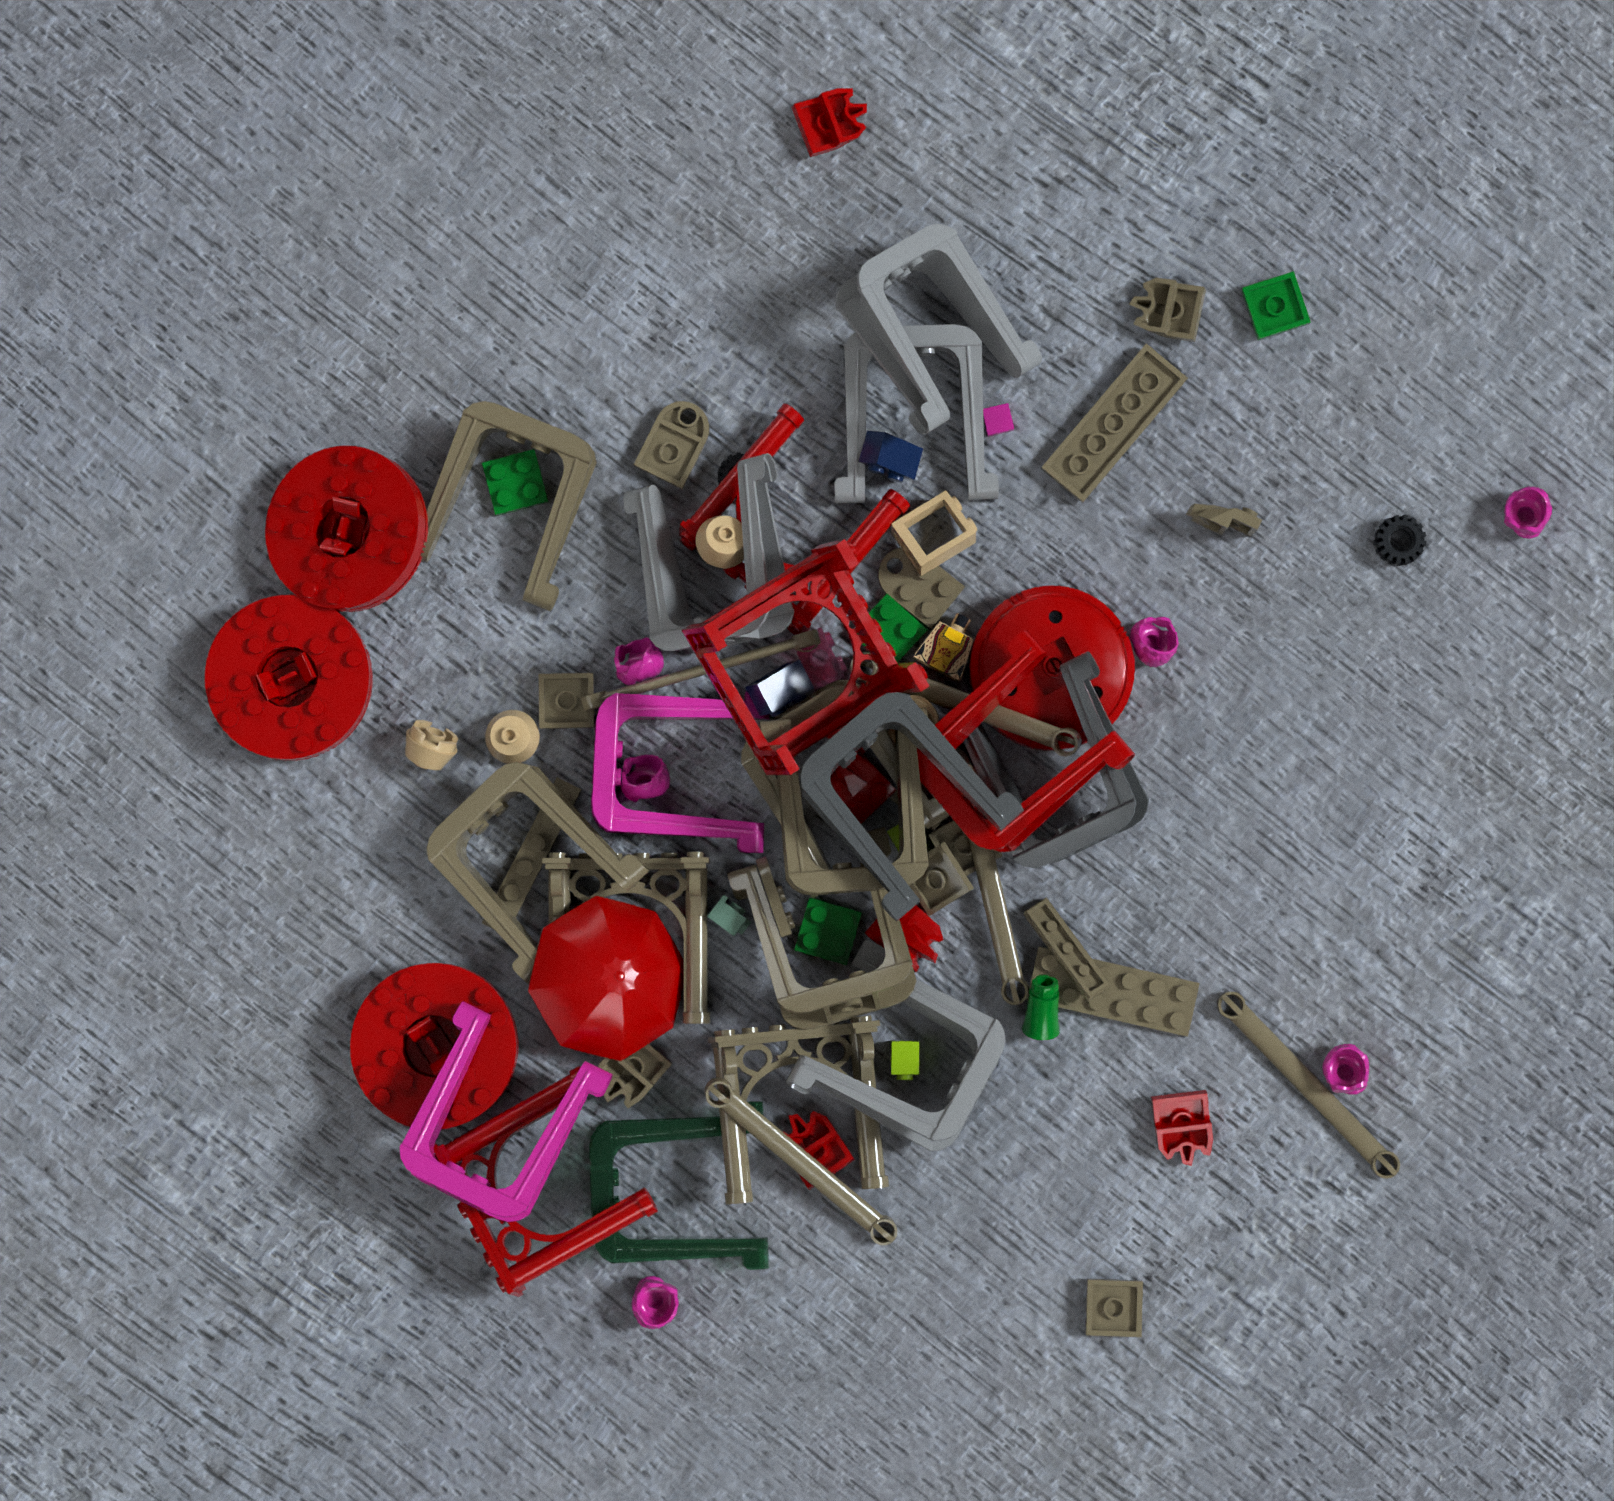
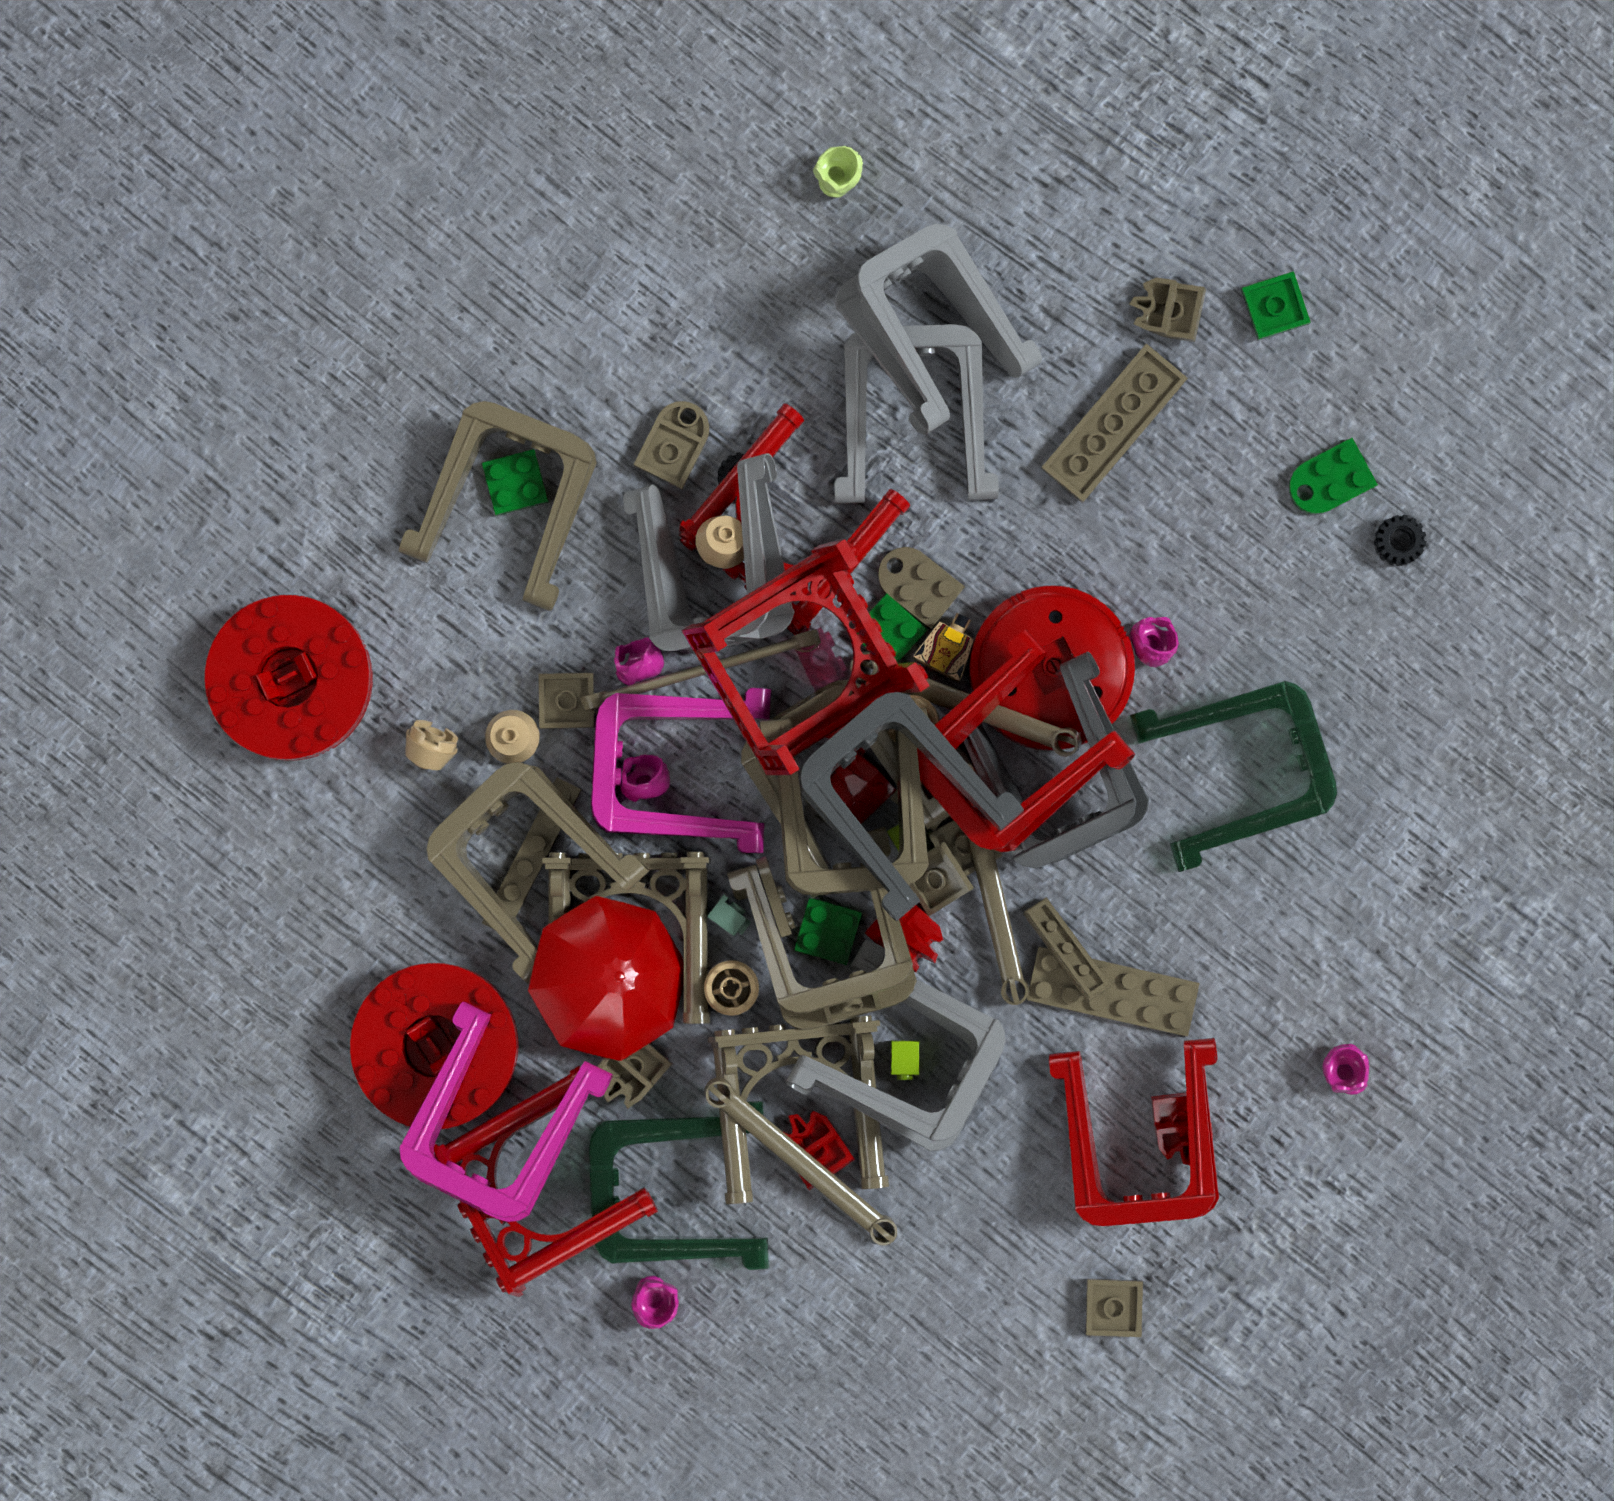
red piece [265,445,428,612] -> none
dark blue brick [745,659,814,717] -> none
red plate [791,88,867,157] -> none
dark blue brick [858,430,923,483] -> none
tan window [891,490,978,576] -> none
dark pink tile [983,403,1014,437] -> none
green plant [1021,975,1060,1040] -> none
dark tan plate [1186,504,1262,537] -> none
dark tan piece [1217,991,1400,1179] -> none
dark pink hair [1504,486,1552,539] -> none
none -> tan cone [704,960,759,1016]
none -> yellowish green hair [813,146,863,198]
none -> red piece [1049,1038,1219,1226]
none -> clear green piece [1130,681,1337,872]
none -> green plate [1289,438,1378,515]

